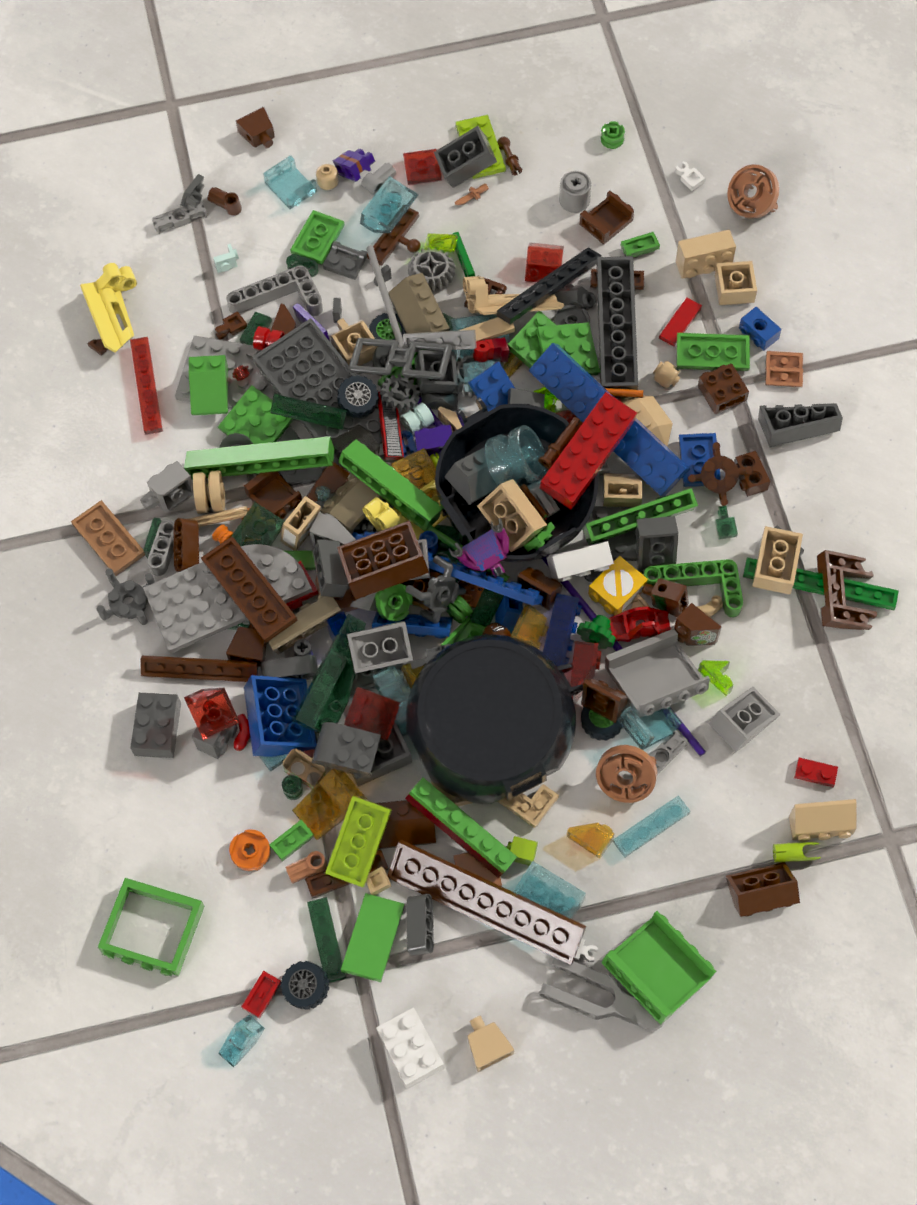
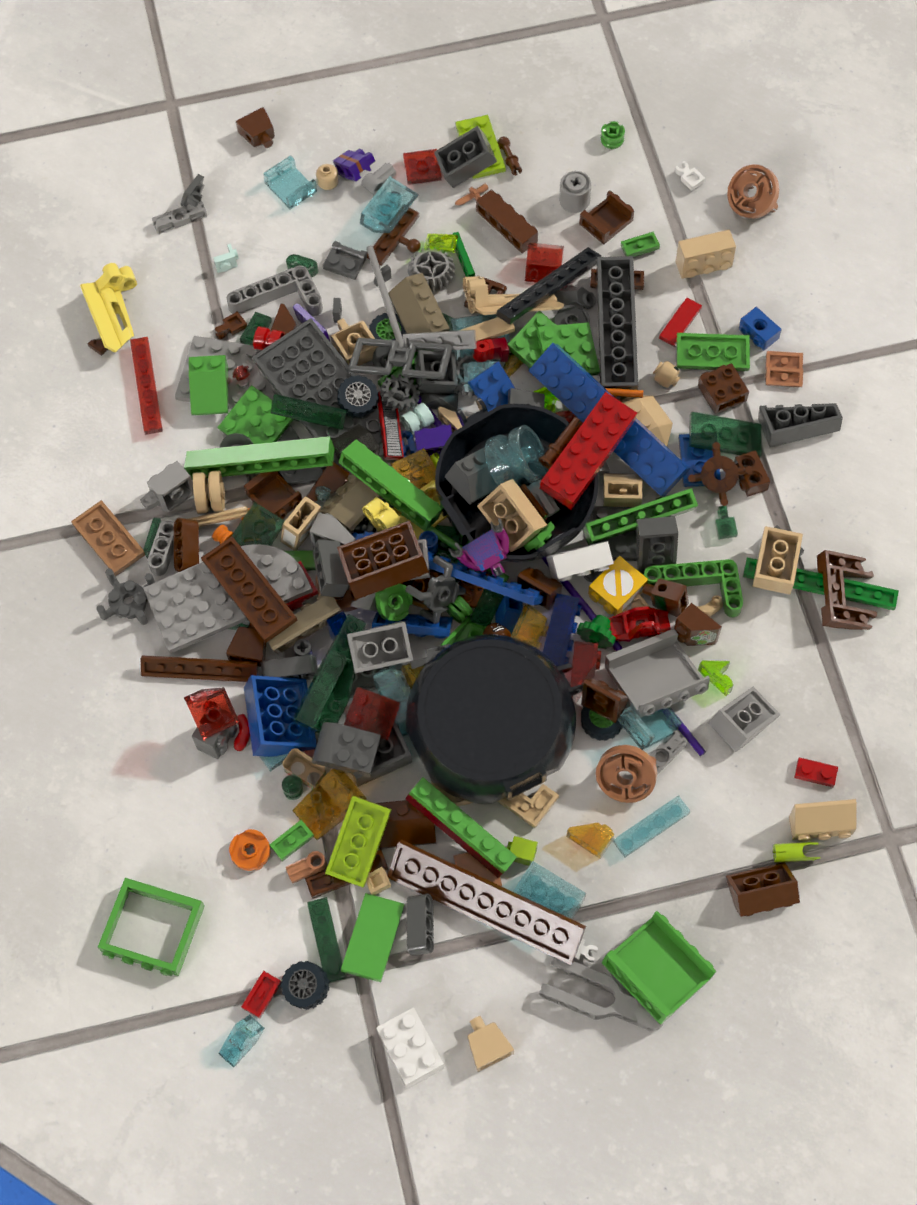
dark grey brick [130,692,181,758] -> none
reddish brown piece [207,187,242,216] -> none
bright green plate [290,210,345,265] -> none
tan brick [715,261,757,305] -> none
none -> reddish brown brick [476,189,538,254]
none -> clear green tile [689,412,762,458]

